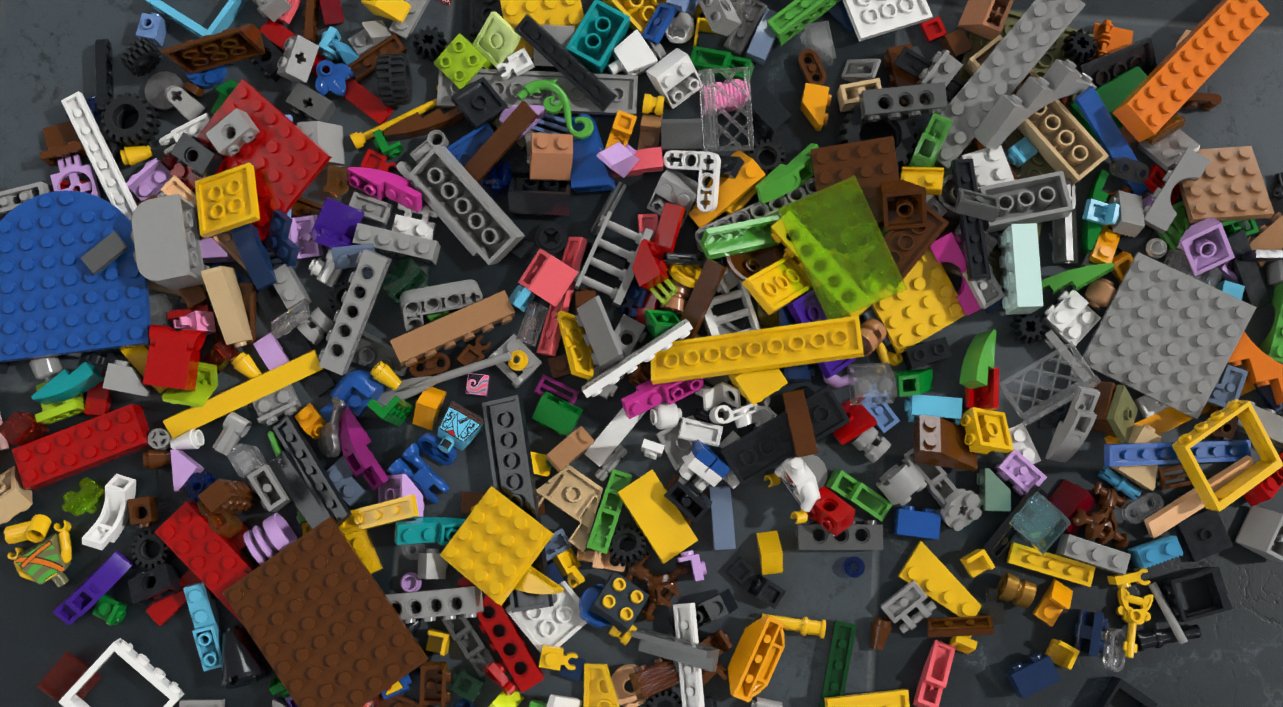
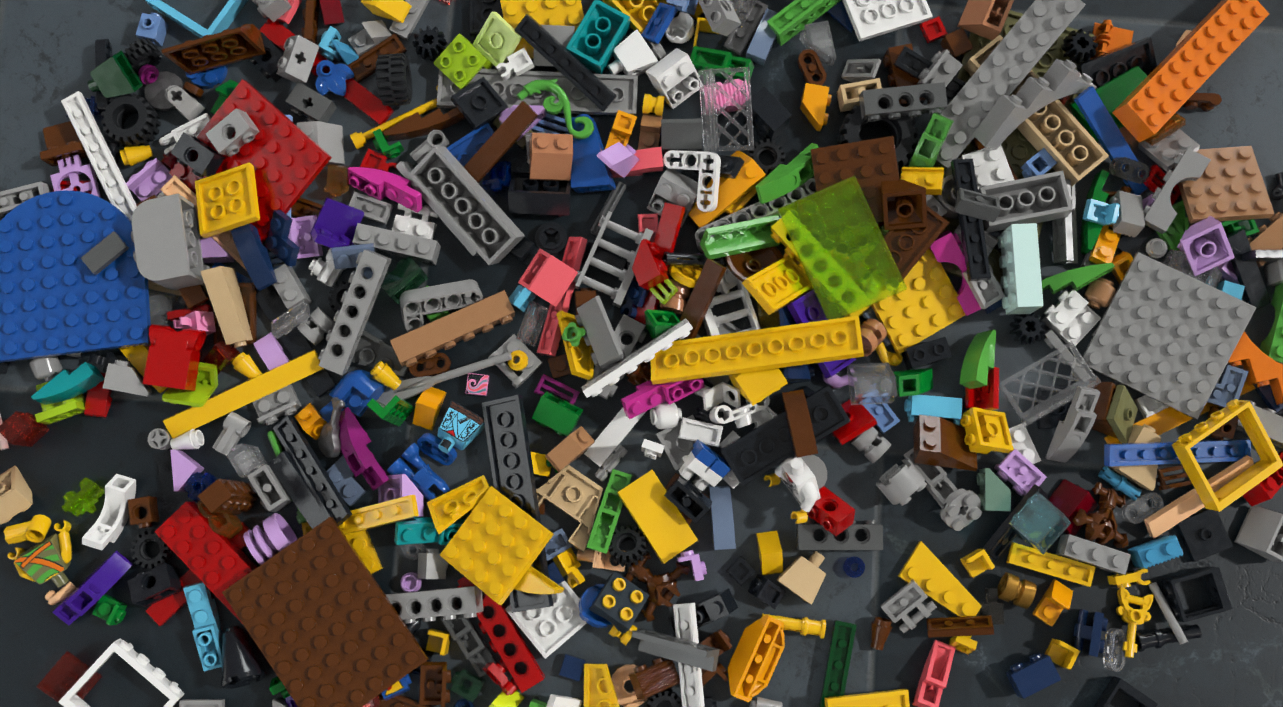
red brick [12,404,150,490] -> none
reddish brown cone [143,449,171,470] -> none
reddish brown plate [456,335,491,373] -> none
yellow plate [539,644,578,671] -> none
bright green slope [824,468,892,522] -> none
blue brick [892,505,941,540] -> none
medium azure bracket [1005,137,1038,168] -> none
none -> light nougat arm [45,581,77,605]
none -> dark green torso [88,50,143,98]
none -> magenta plate [138,64,159,84]
none -> yellow wing [427,475,490,534]
none -> bright green plate [562,322,586,347]
none -> tan torso [776,551,826,605]
none -> medium blue brick [1021,148,1057,178]

